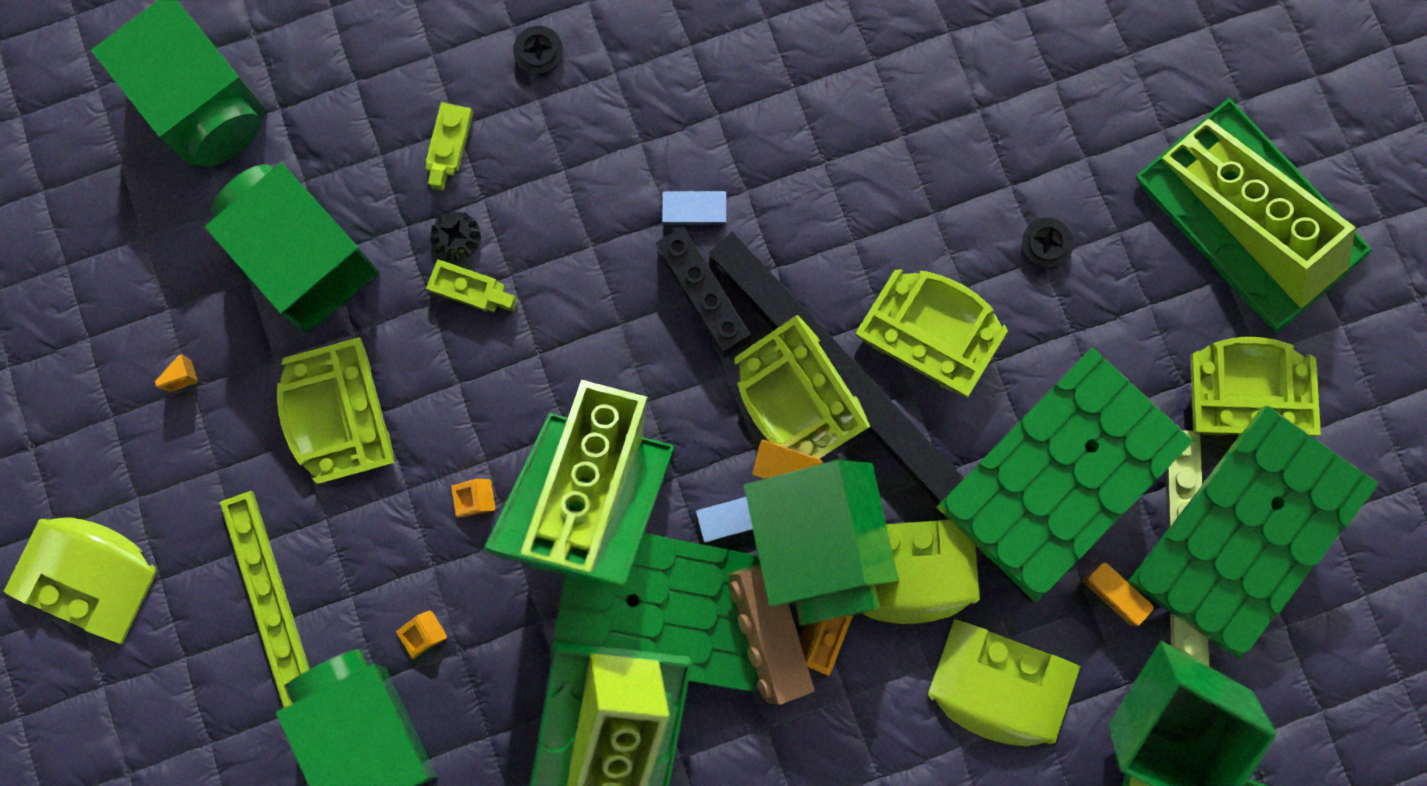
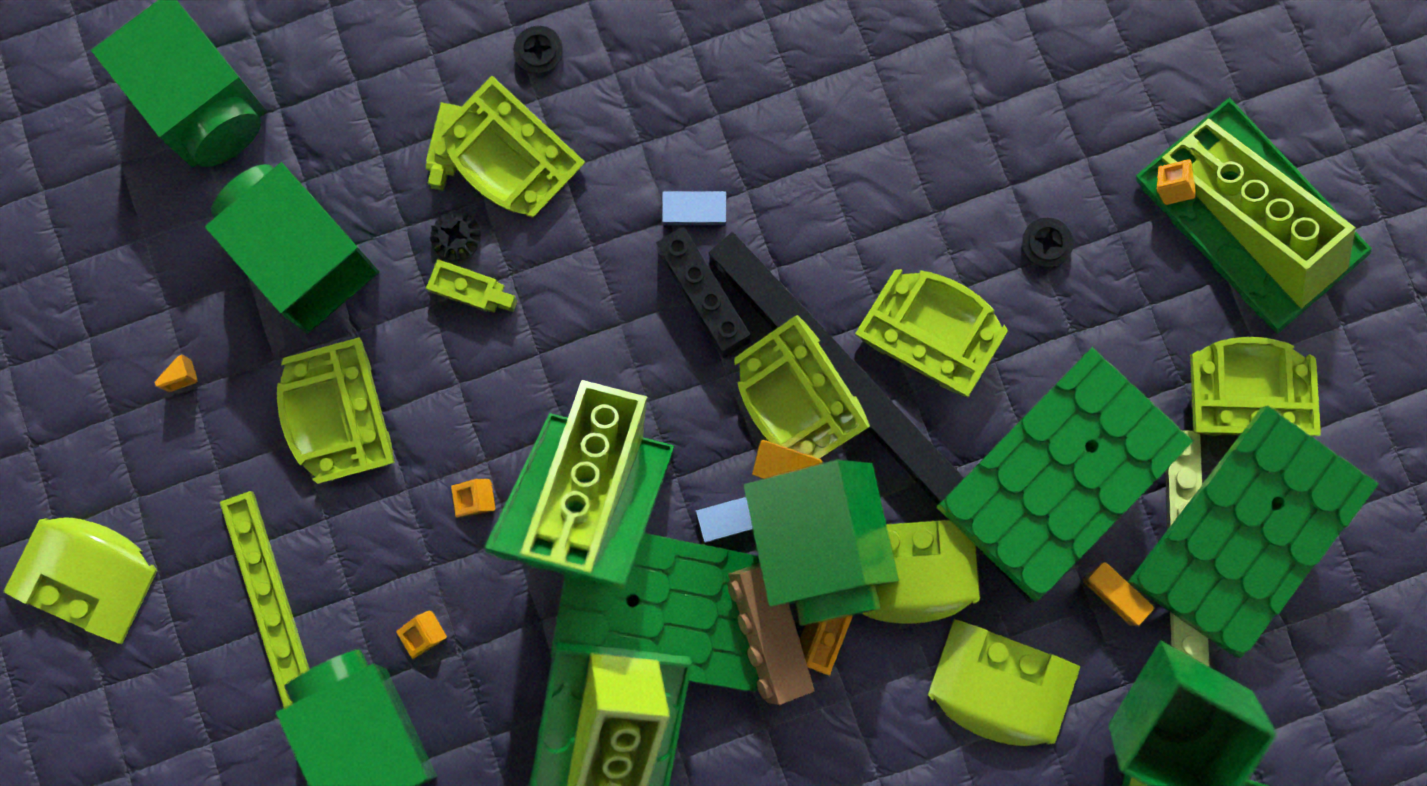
none -> lime slope [439,76,585,218]
none -> light orange slope [1157,159,1196,204]

